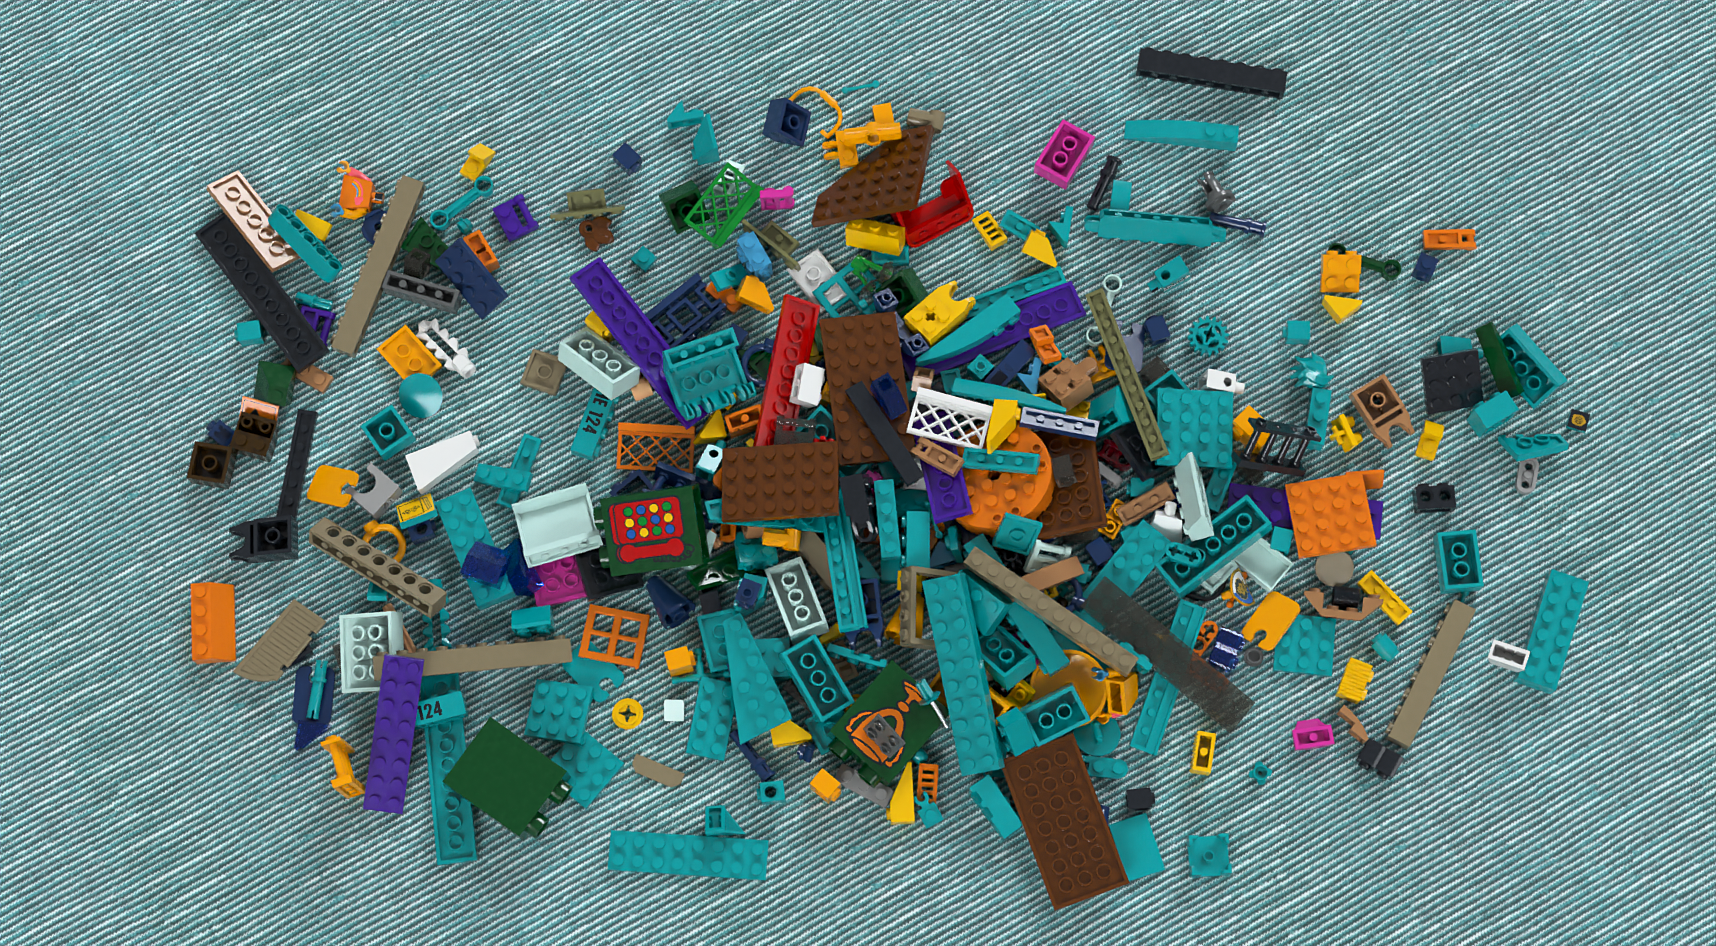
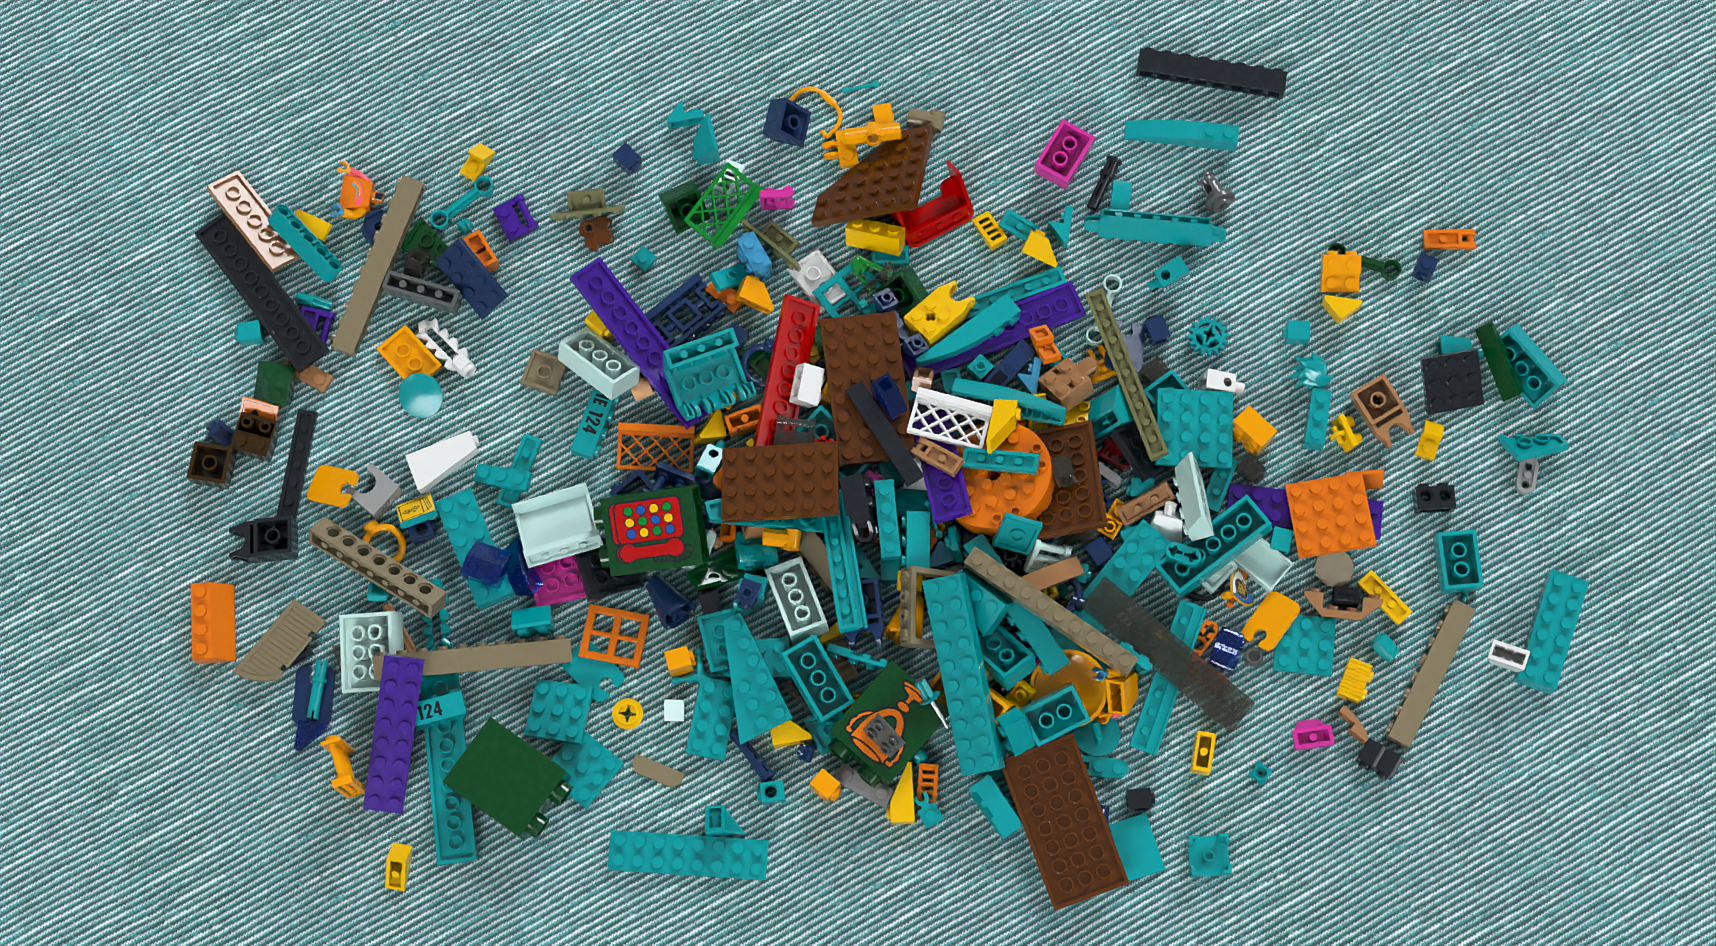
teal brick [360,404,416,461] -> none
plate [1019,407,1100,441] -> none
dark blue pin [1210,212,1267,238] -> none
black fence [1231,417,1322,477] -> none
teal brick [1466,391,1519,438] -> none
black tile [1566,409,1590,433] -> none
none -> yellow slope [385,842,412,892]

